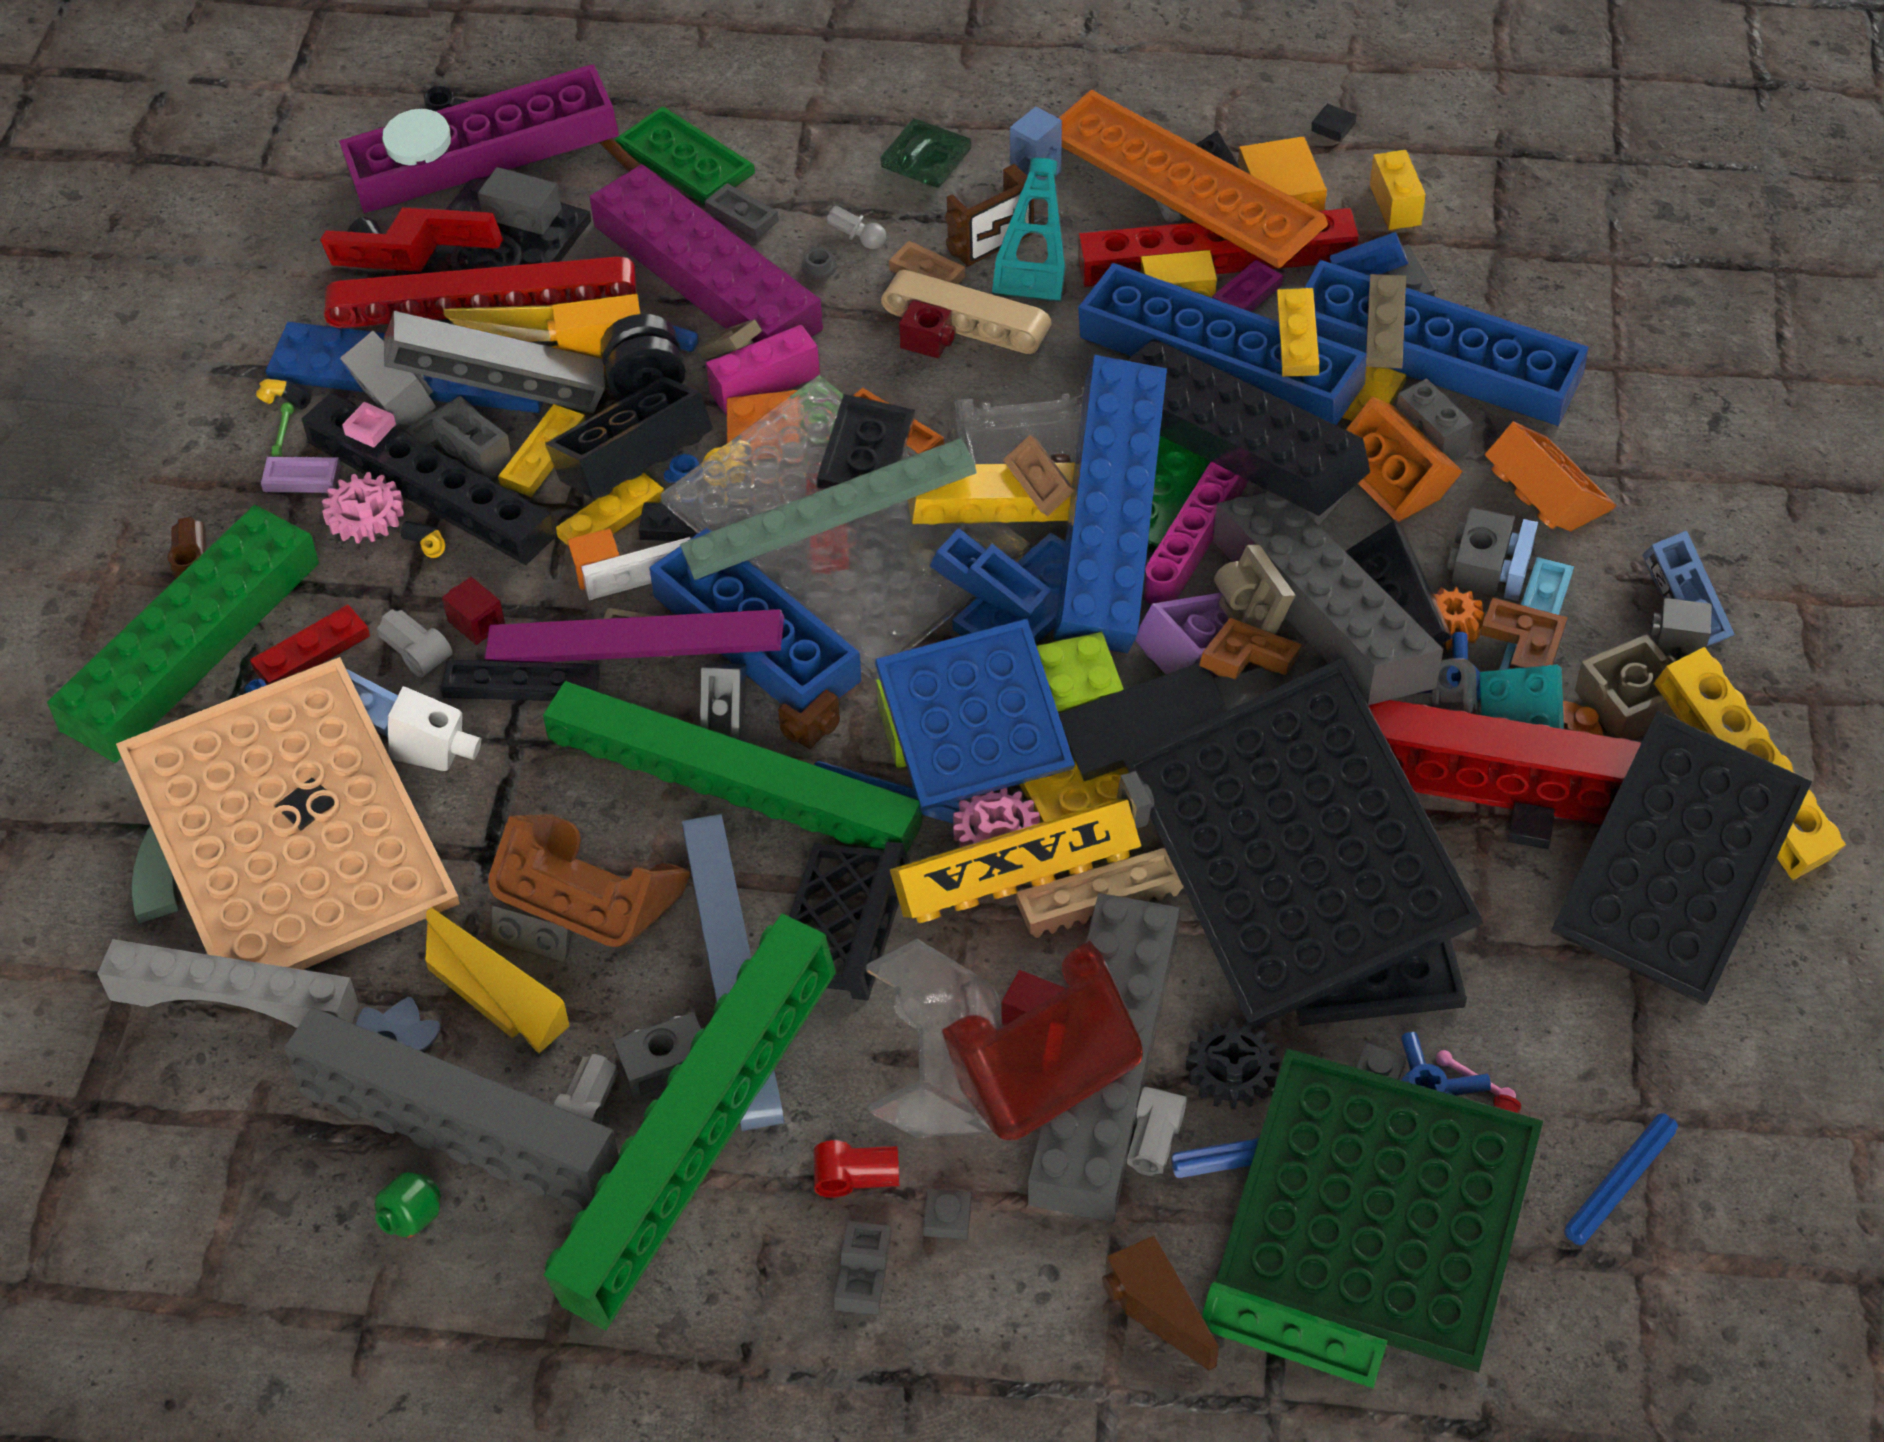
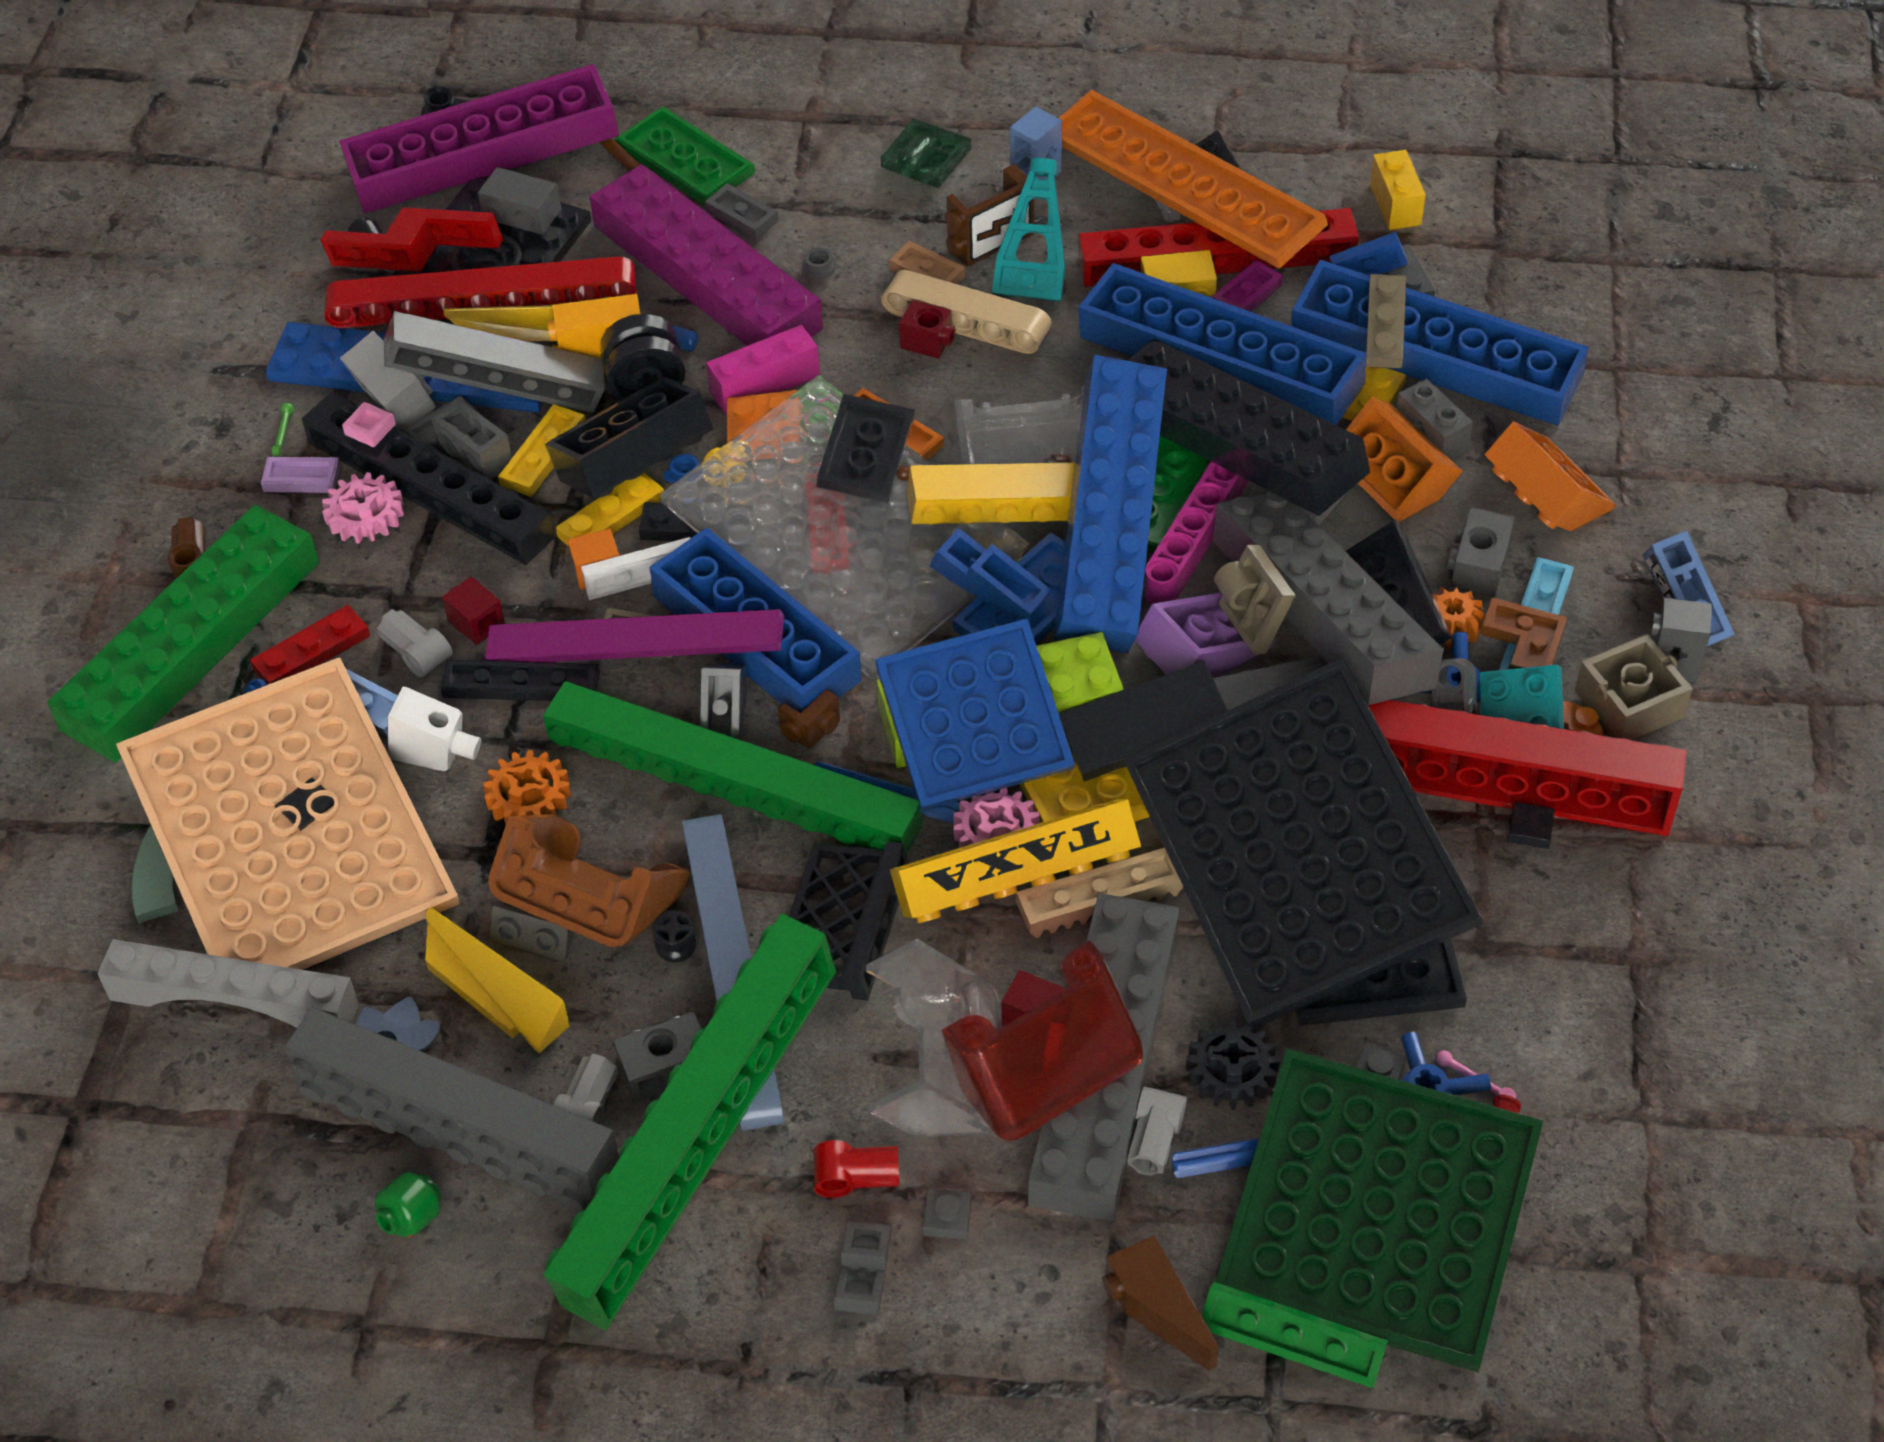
arm [256,379,311,409] -> none
light aqua tile [382,109,451,166] -> none
arm [401,521,446,558] -> none
sand green plate [680,438,977,580] -> none
dark tan plate [697,319,762,360] -> none
light grey axle [826,206,887,249] -> none
medium nougat plate [1003,435,1075,516] -> none
dark grey plate [1117,771,1154,829] -> none
dark orange plate [1199,618,1302,680] -> none
light orange brick [1238,136,1327,211] -> none
yellow plate [1277,288,1319,377] -> none
black tile [1311,103,1357,142] -> none
light blue plate [1500,519,1538,601] -> none
black plate [1550,711,1812,1006] -> none
blue axle [1564,1113,1678,1245] -> none
yellow brick [1654,647,1846,881] -> none
none -> orange gear [483,750,571,824]
none -> black wheel [652,910,696,963]

